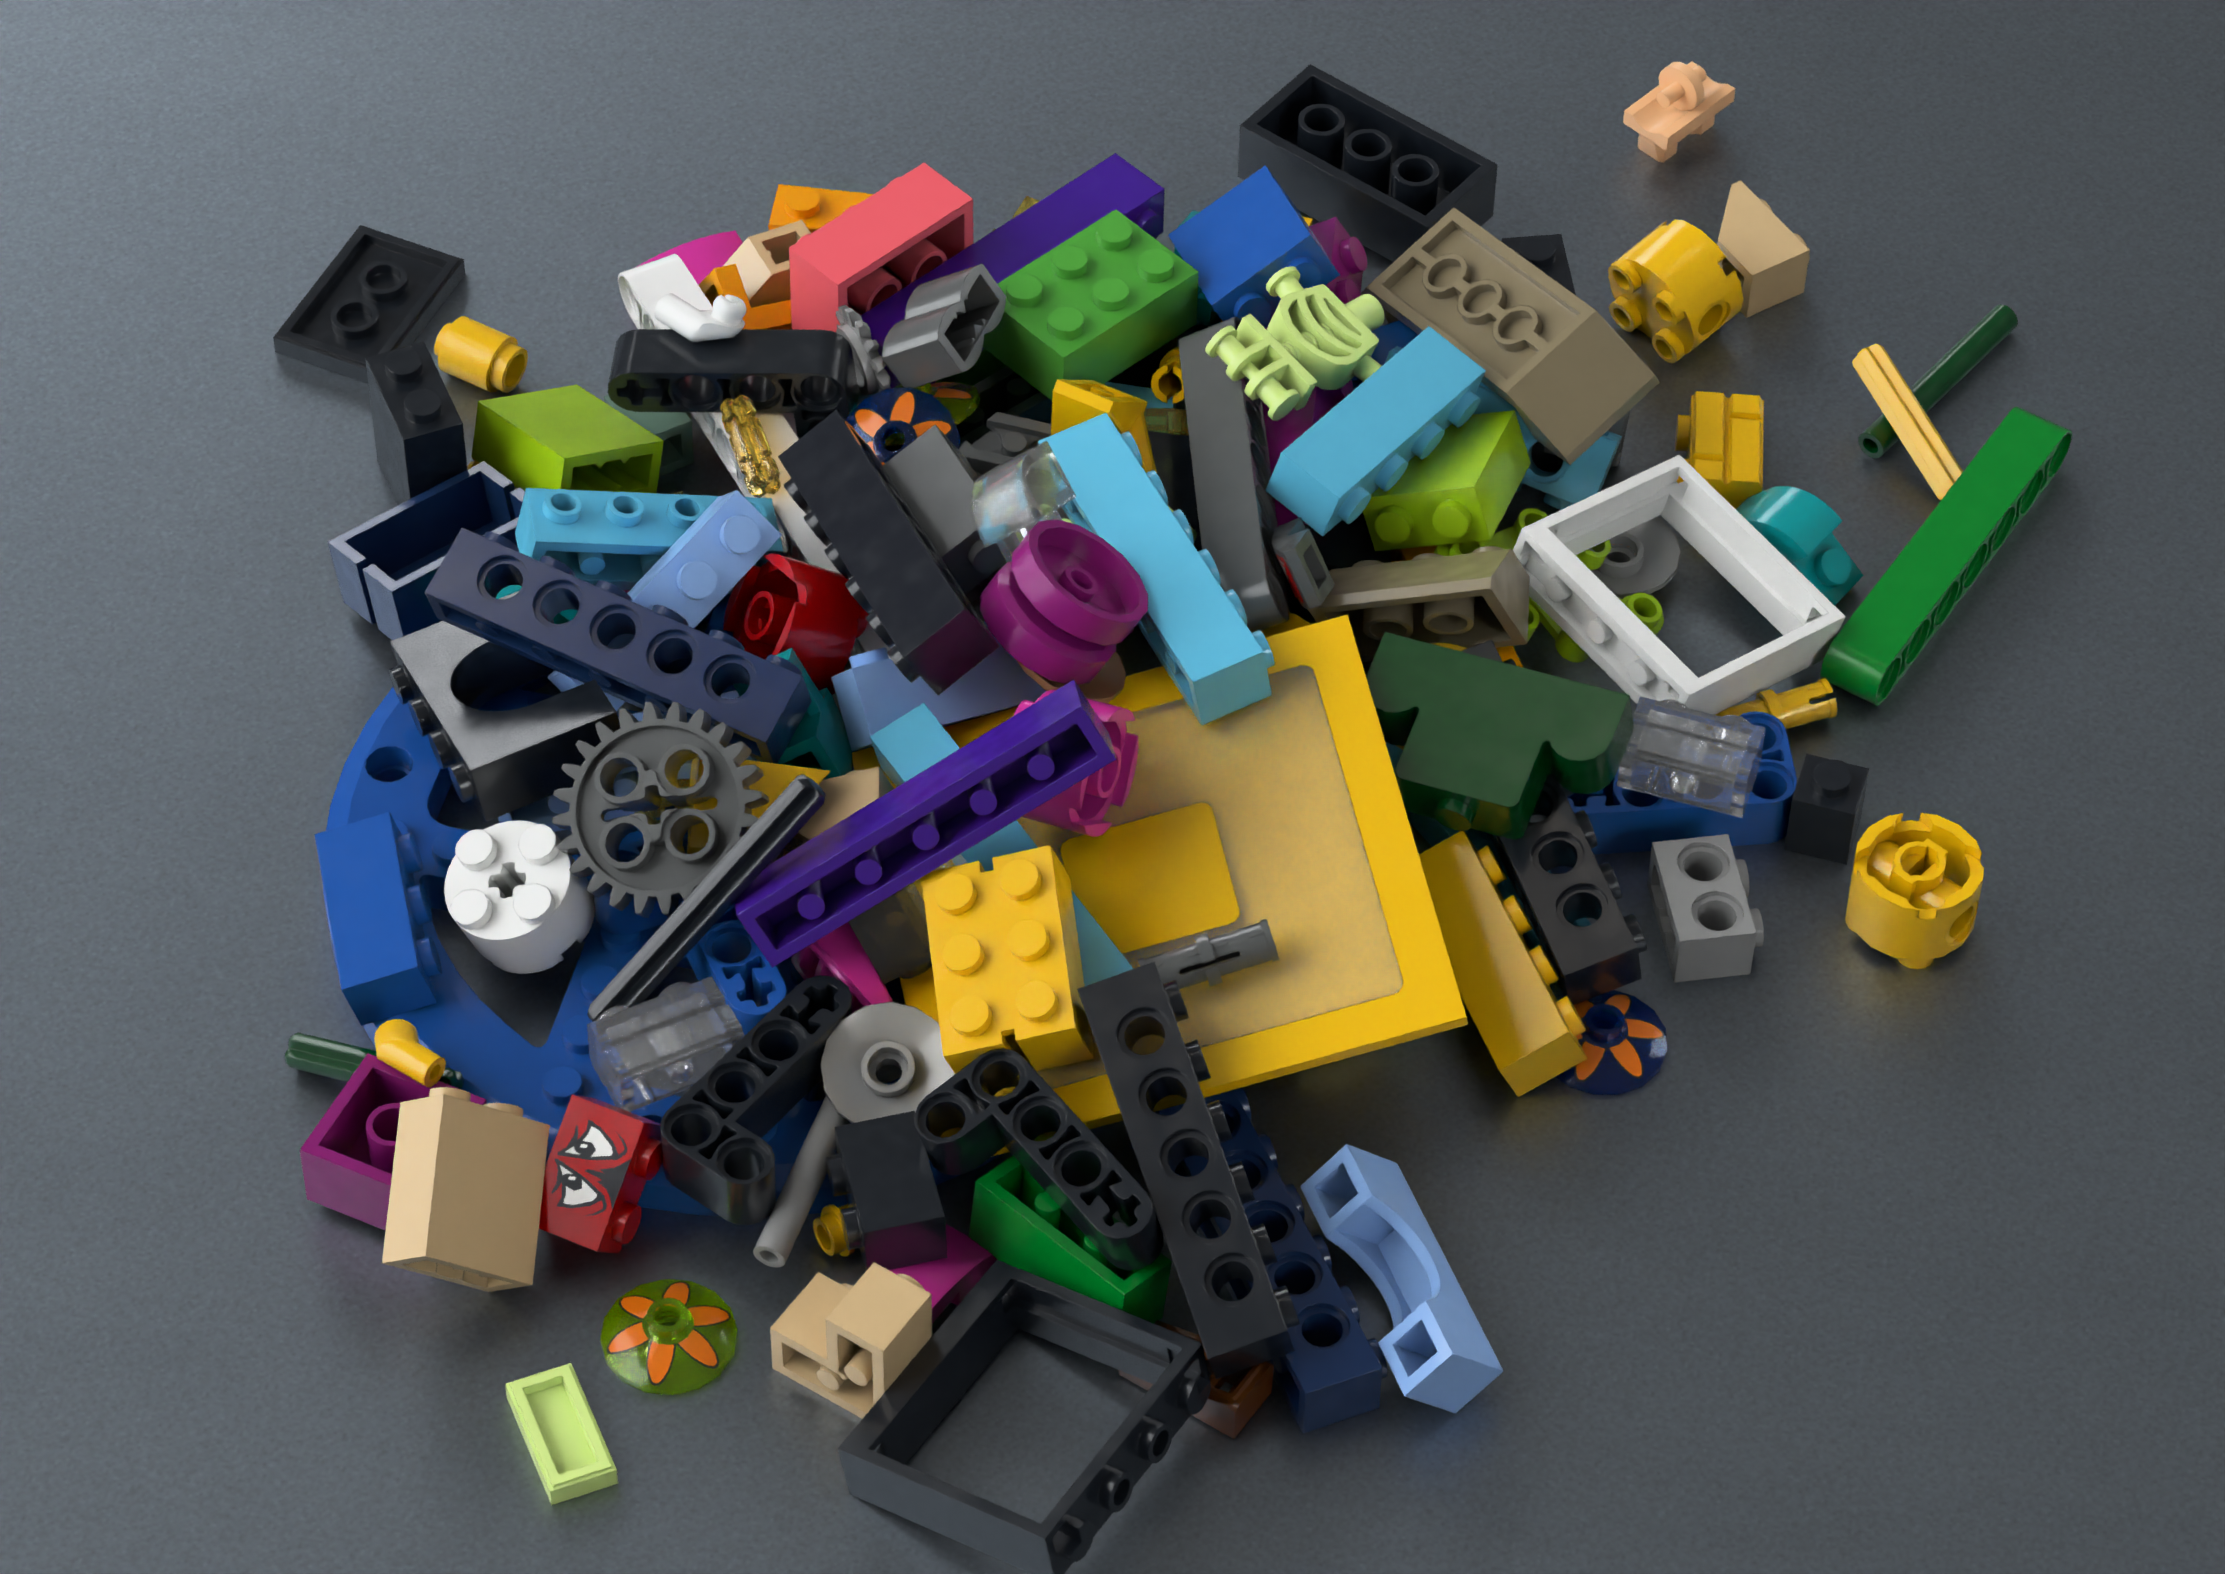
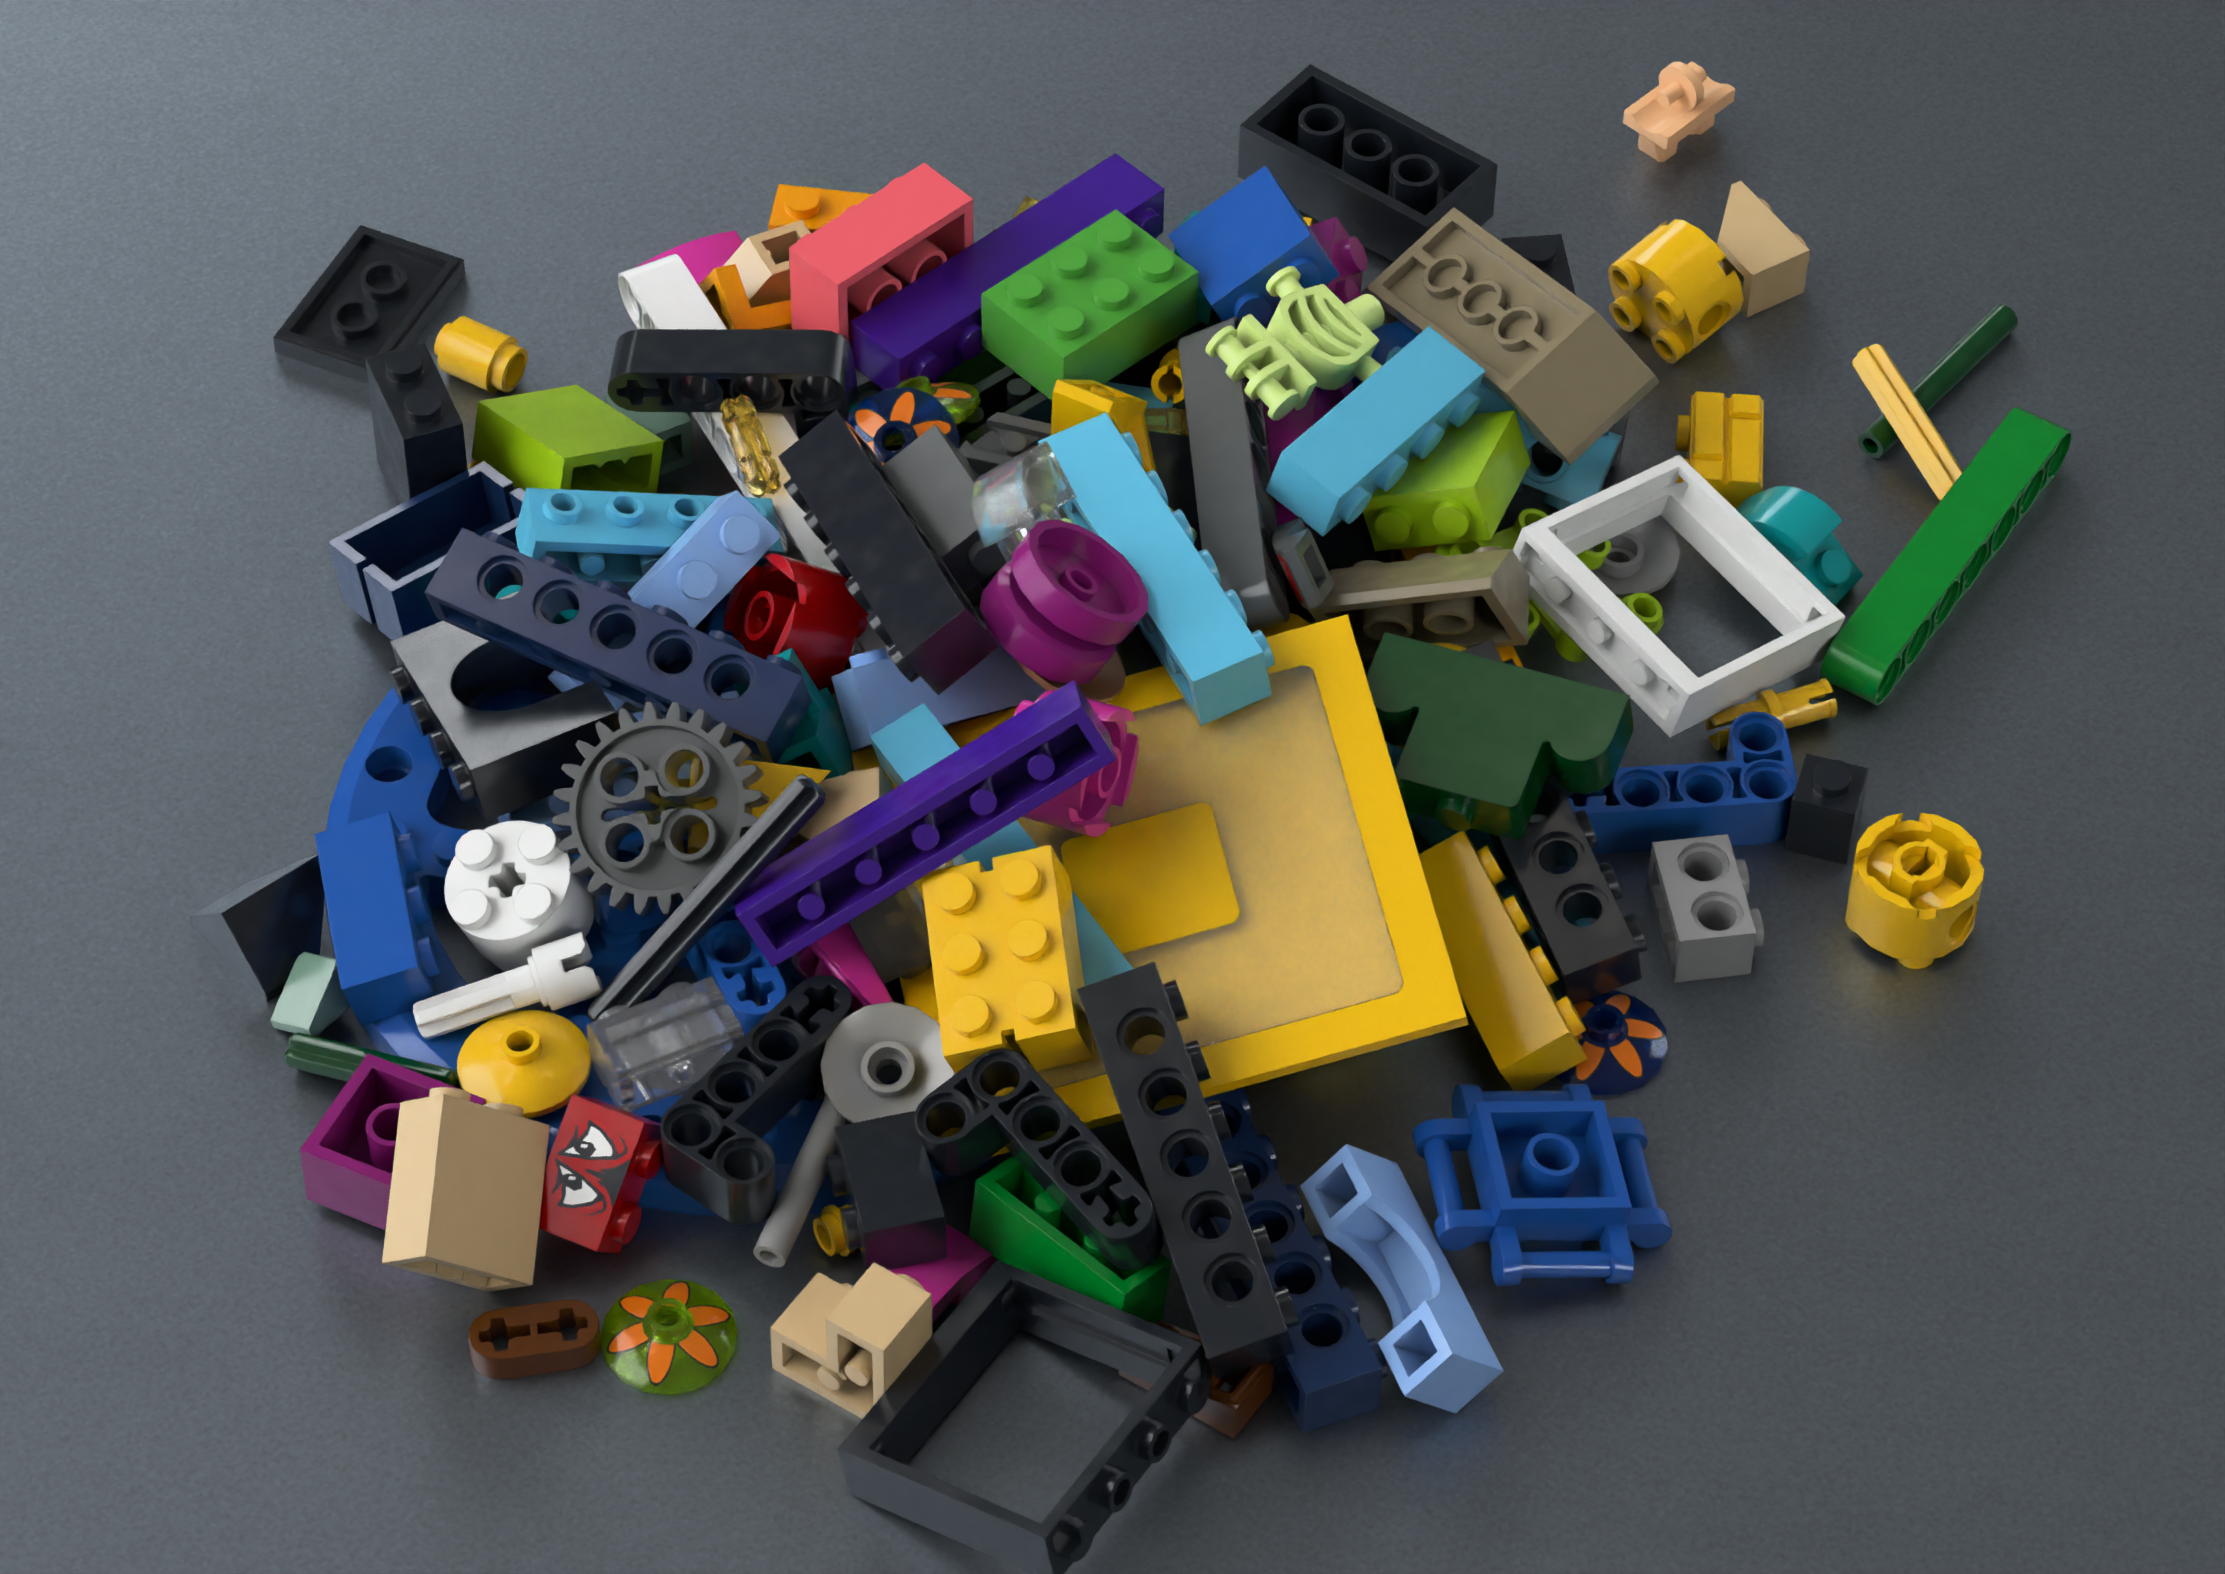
yellow arm [374,1019,446,1088] -> none
yellowish green tile [505,1363,618,1505] -> none
white arm [654,293,747,342] -> none
light grey gear [836,305,892,409] -> none
dark grey brick [882,264,1006,390] -> none
dark grey pin [1137,919,1279,990] -> none
clear brick [1617,696,1766,818] -> none
none -> black slope [190,853,325,1002]
none -> sand green slope [270,952,350,1036]
none -> white piece [413,932,603,1039]
none -> yellow dish [457,1010,592,1118]
none -> reddish brown beam [468,1299,601,1379]
none -> blue brick [1412,1084,1672,1286]

